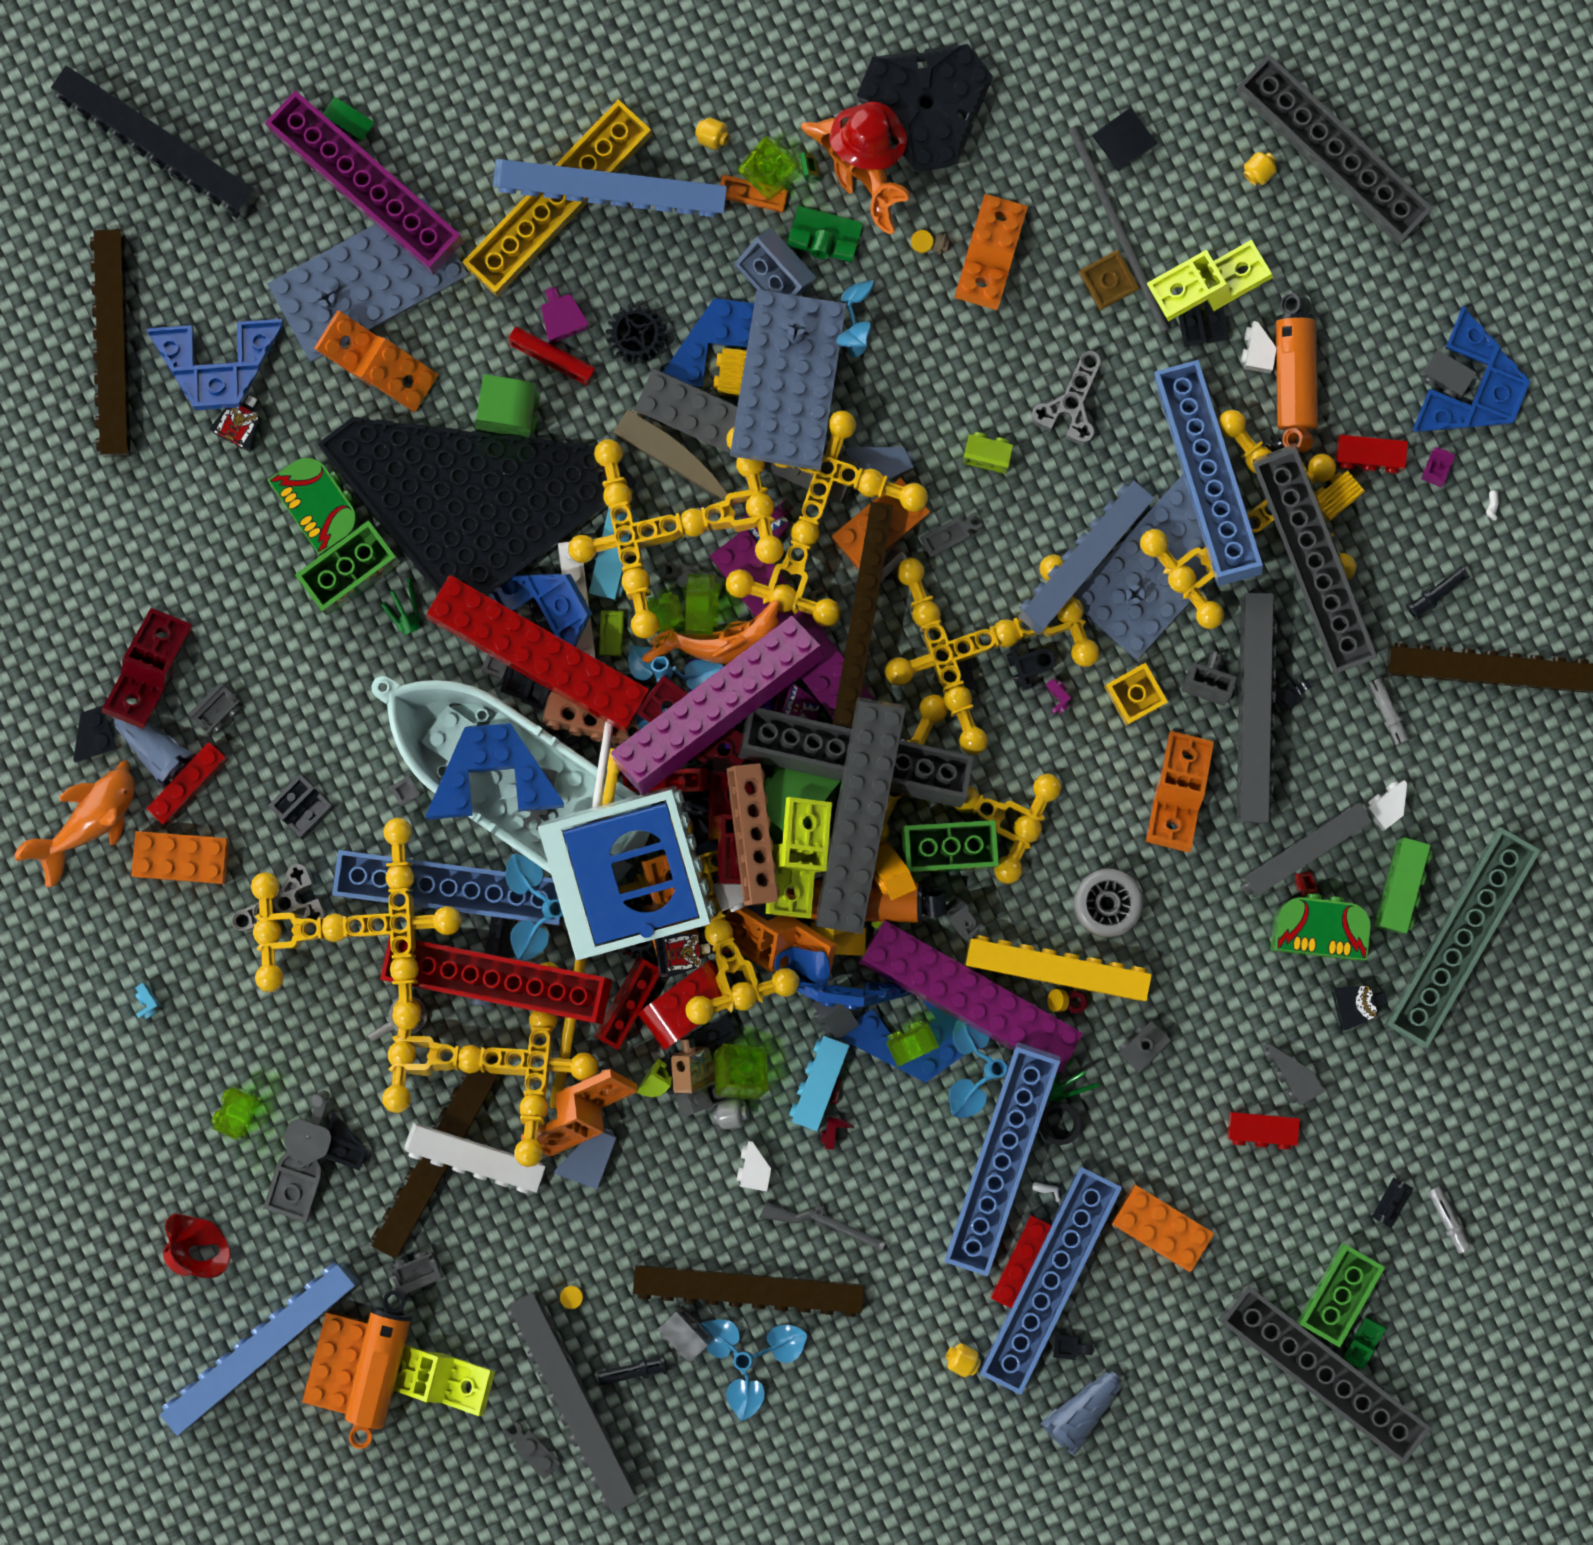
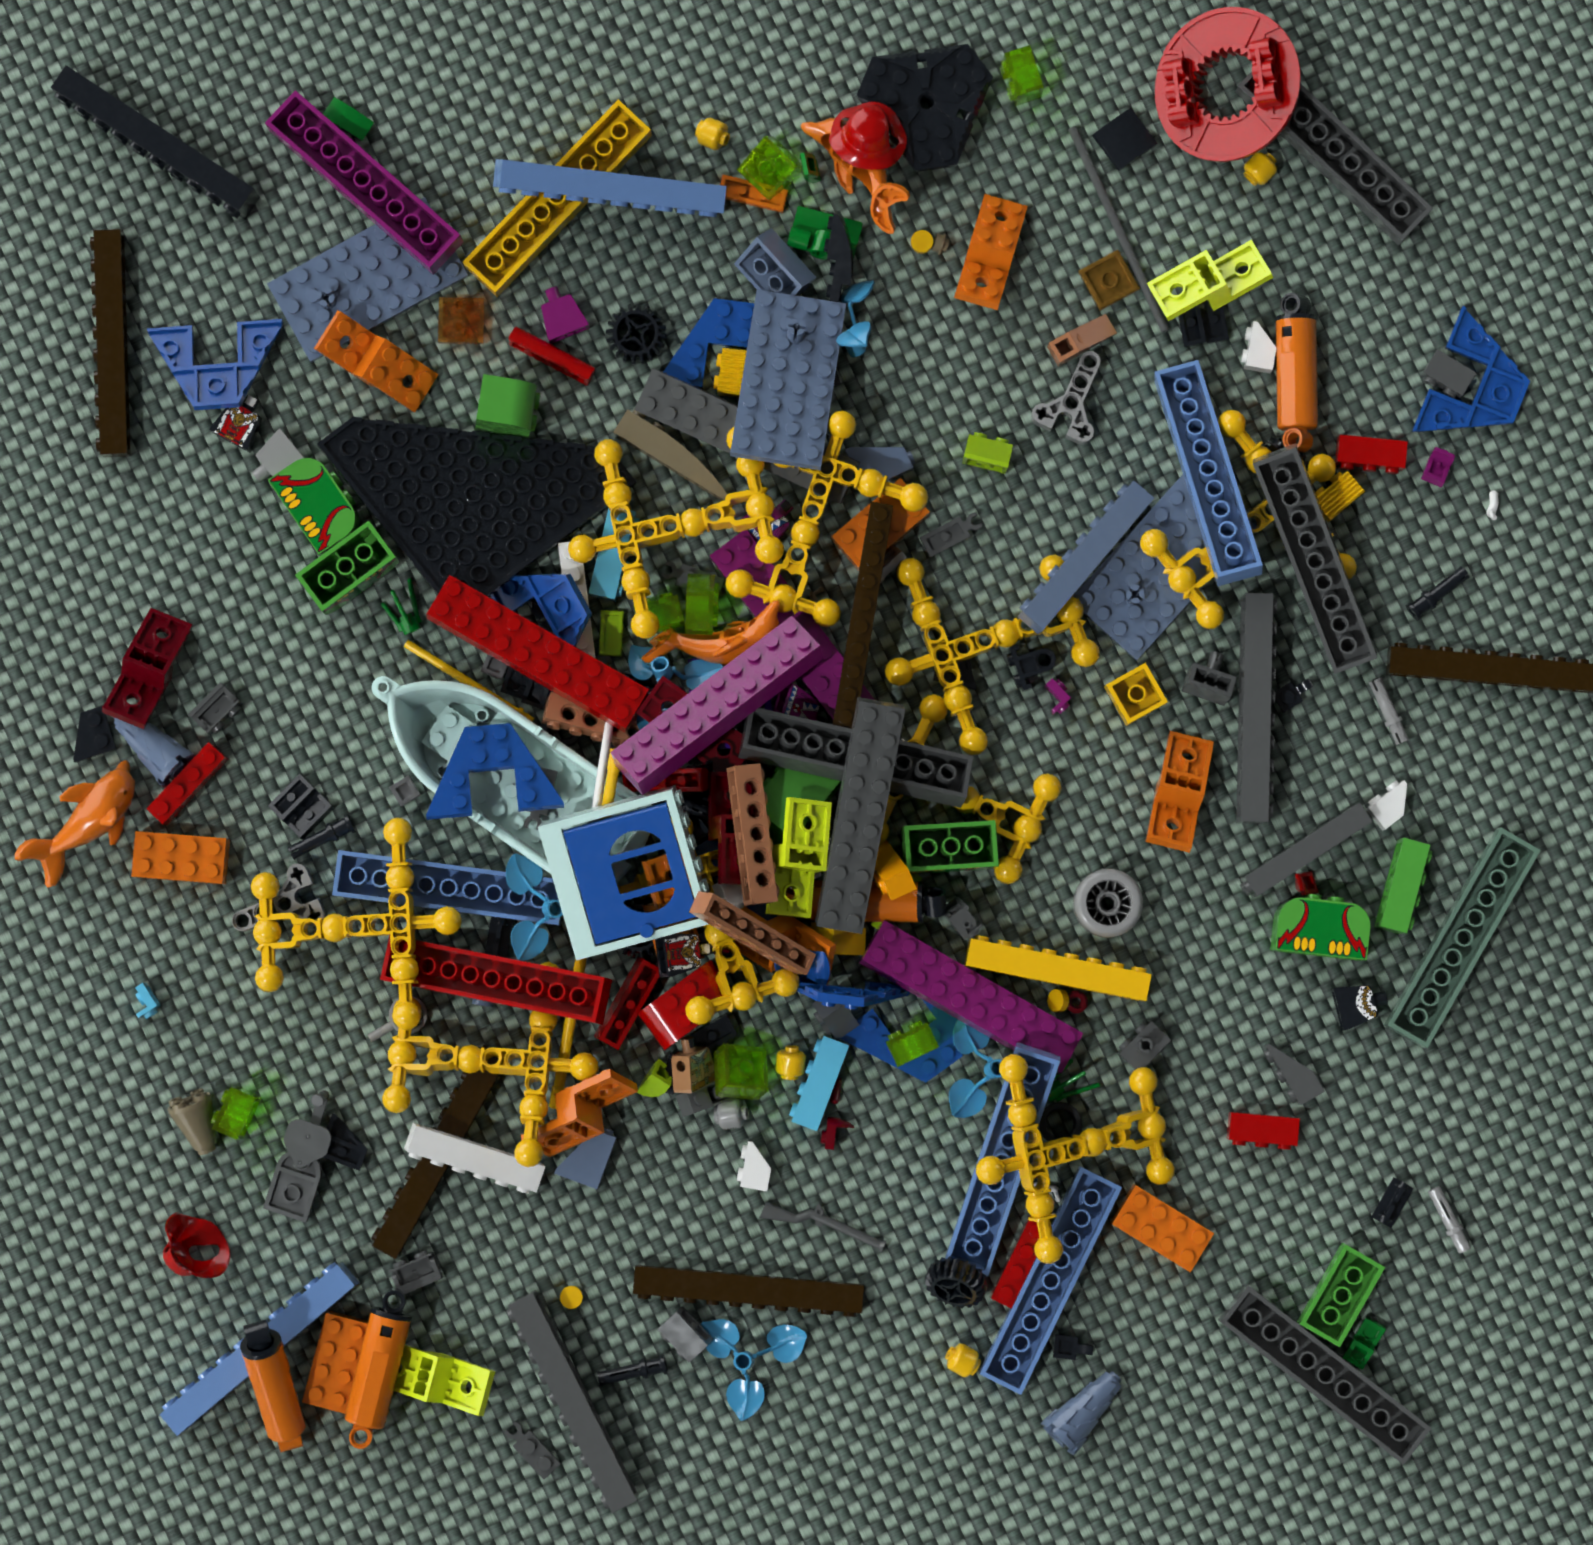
none -> dark tan cone [167,1088,216,1155]
none -> orange piece [240,1320,306,1452]
none -> light grey torso [252,429,304,483]
none -> black pin [288,814,356,860]
none -> yellow bar [404,639,535,722]
none -> clear orange plate [438,297,485,344]
none -> nougat brick [689,891,816,975]
none -> yellow head [775,1045,806,1080]
none -> black slope [824,211,853,302]
none -> black gear [925,1257,987,1309]
none -> yellow piece [976,1054,1175,1264]
none -> clear neon green brick [1000,45,1044,106]
none -> nougat slope [1047,314,1117,367]
none -> piece [1155,7,1301,162]

